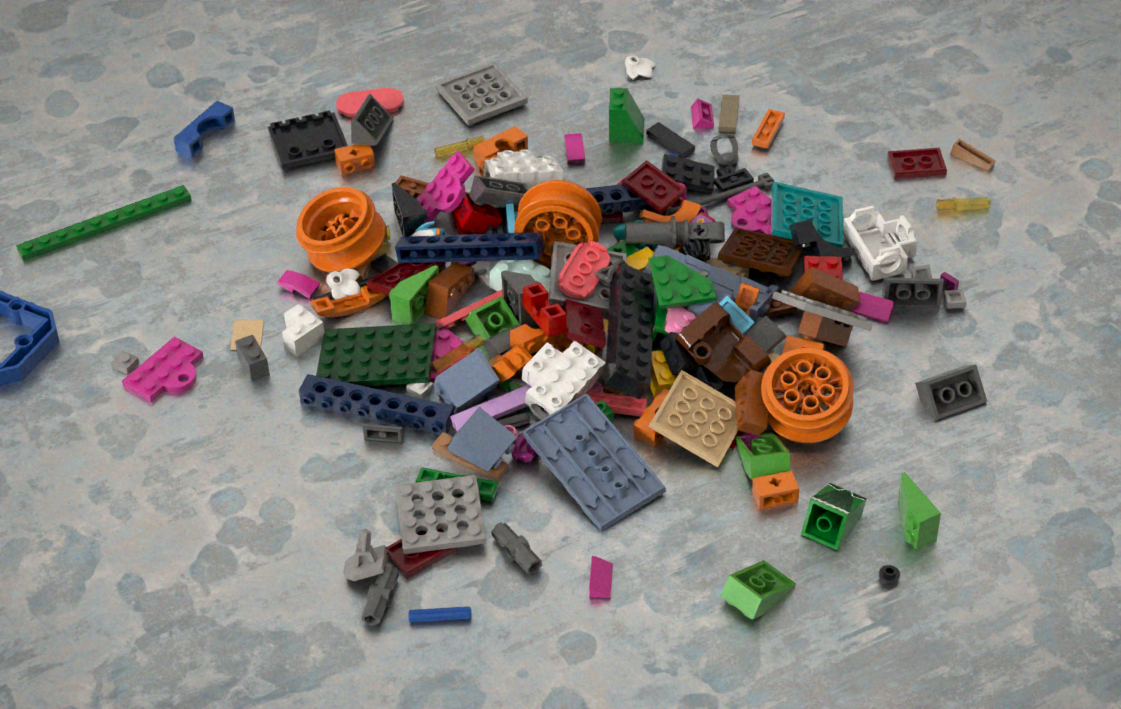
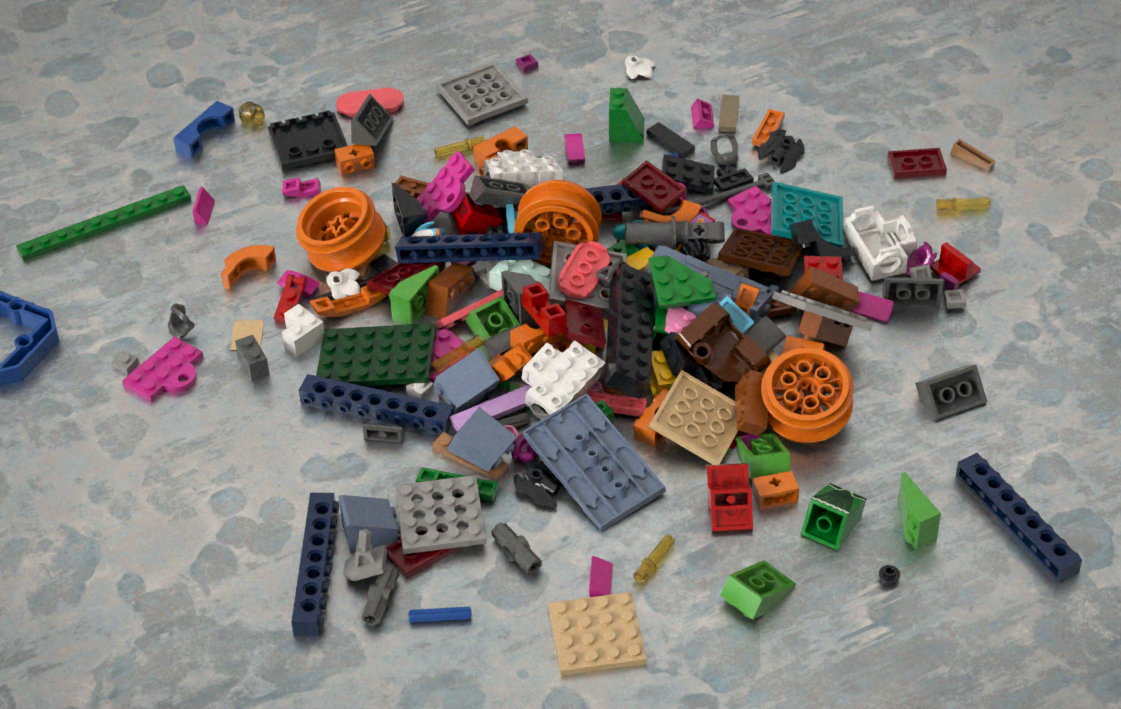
none -> dark grey piece [168,303,195,339]
none -> dark pink slope [192,187,215,224]
none -> orange arch [221,245,276,289]
none -> clear yellow head [239,101,265,126]
none -> red plate [273,274,307,323]
none -> dark pink slope [282,177,321,197]
none -> dark blue brick [291,493,339,636]
none -> sand blue slope [338,495,401,553]
none -> black piece [513,460,565,508]
none -> magenta tile [516,54,538,72]
none -> tan plate [548,592,647,676]
none -> clear yellow axle [633,534,675,583]
none -> red bracket [706,463,753,531]
none -> black piece [758,130,805,173]
none -> magenta hat [906,242,937,275]
none -> red bracket [931,242,981,285]
none -> dark blue brick [956,453,1082,583]

